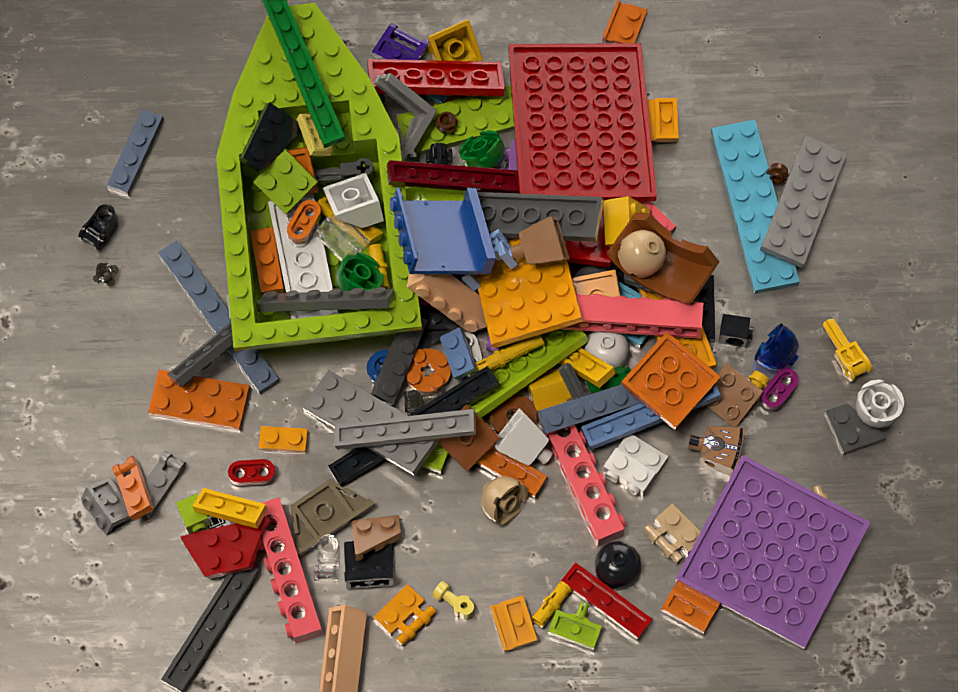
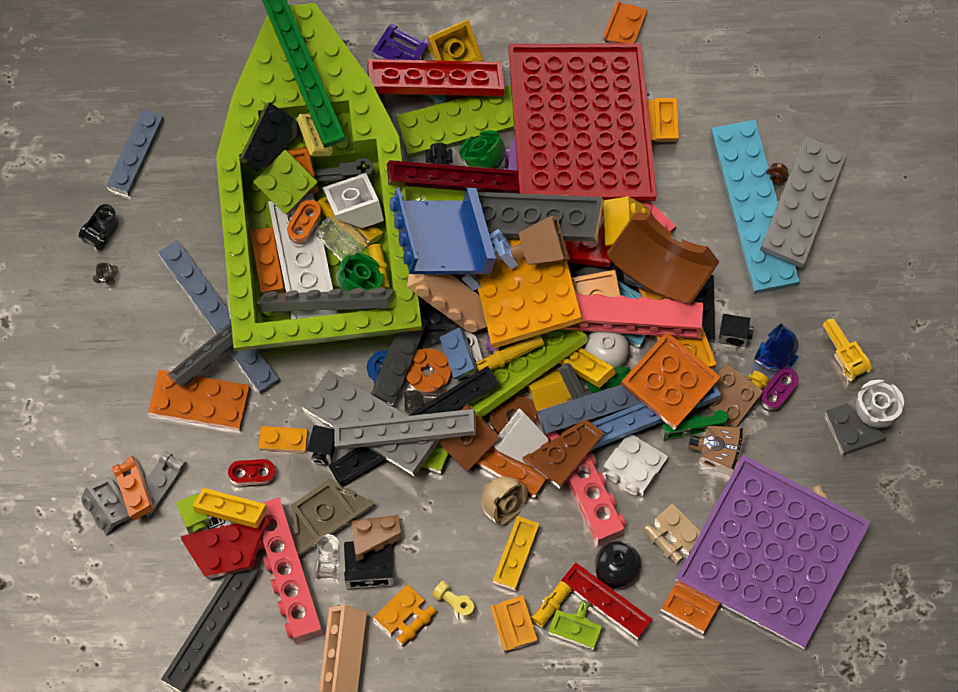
light grey hinge [374,73,436,161] -> none
reddish brown plate [436,111,458,133] -> none
tan cylinder [618,230,666,278] -> none
none -> black brick [307,425,335,464]
none -> yellow plate [493,516,540,591]
none -> dark orange wing [522,419,604,489]
none -> green plate [661,410,728,441]

